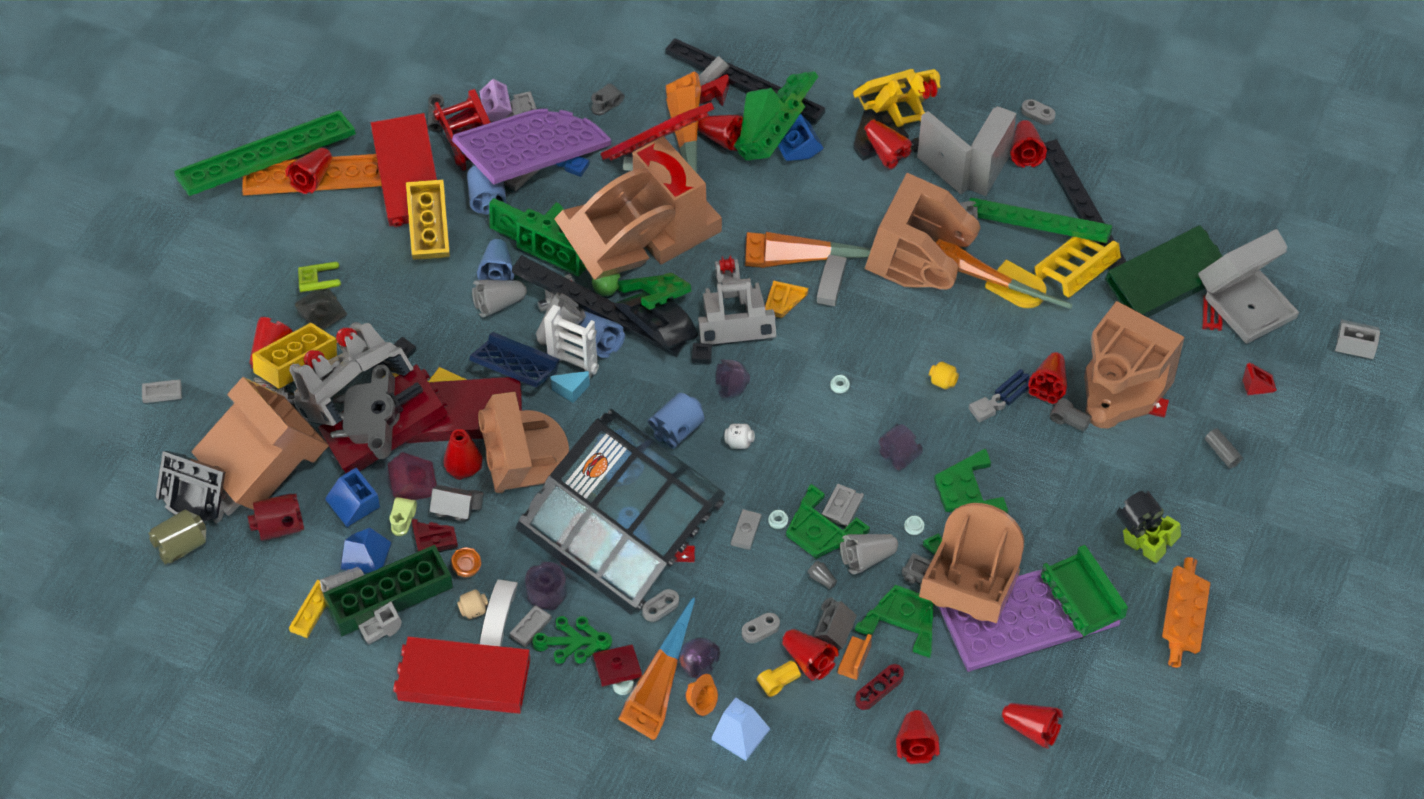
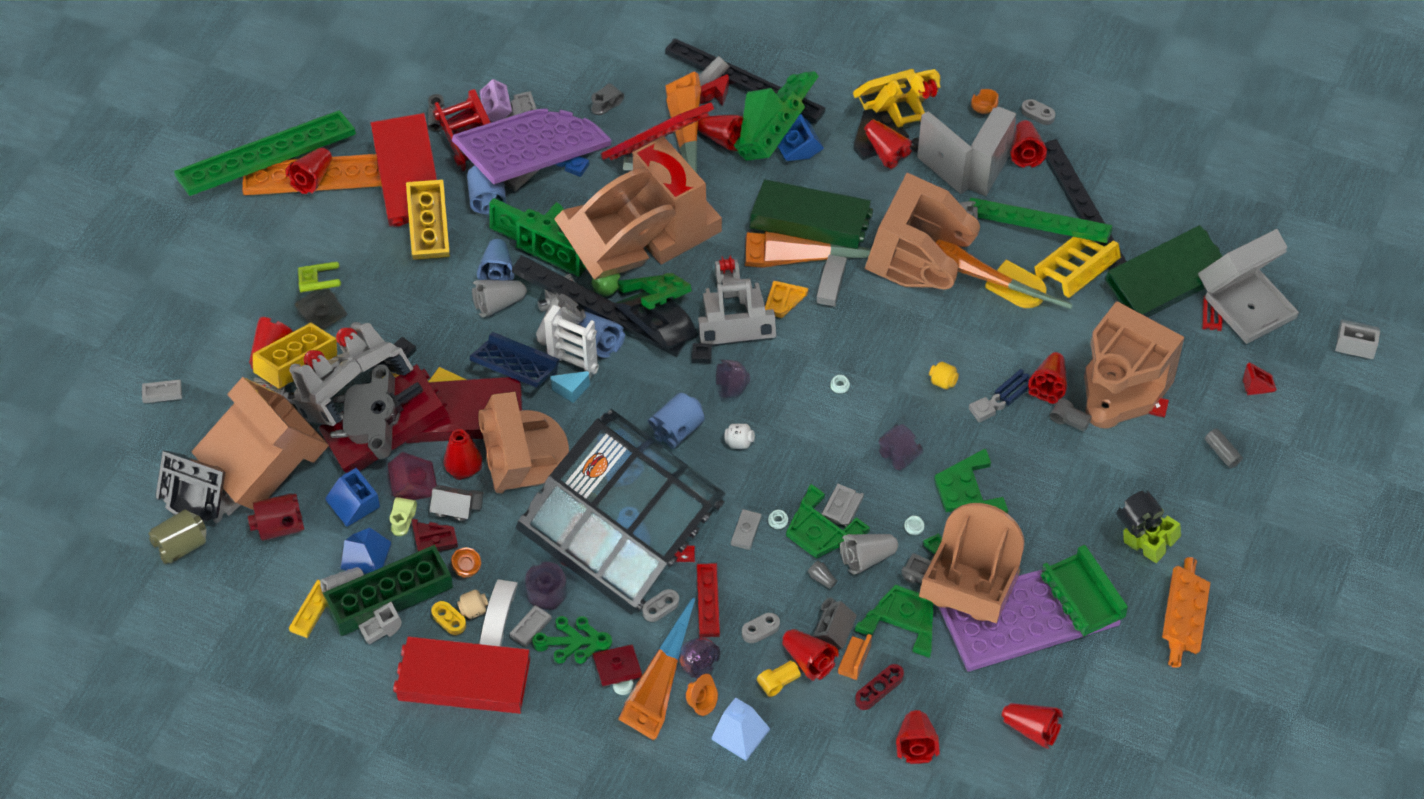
none -> yellow plate [431,601,466,635]
none -> red tile [697,563,720,638]
none -> dark green brick [750,179,873,249]
none -> orange hair [971,89,999,114]

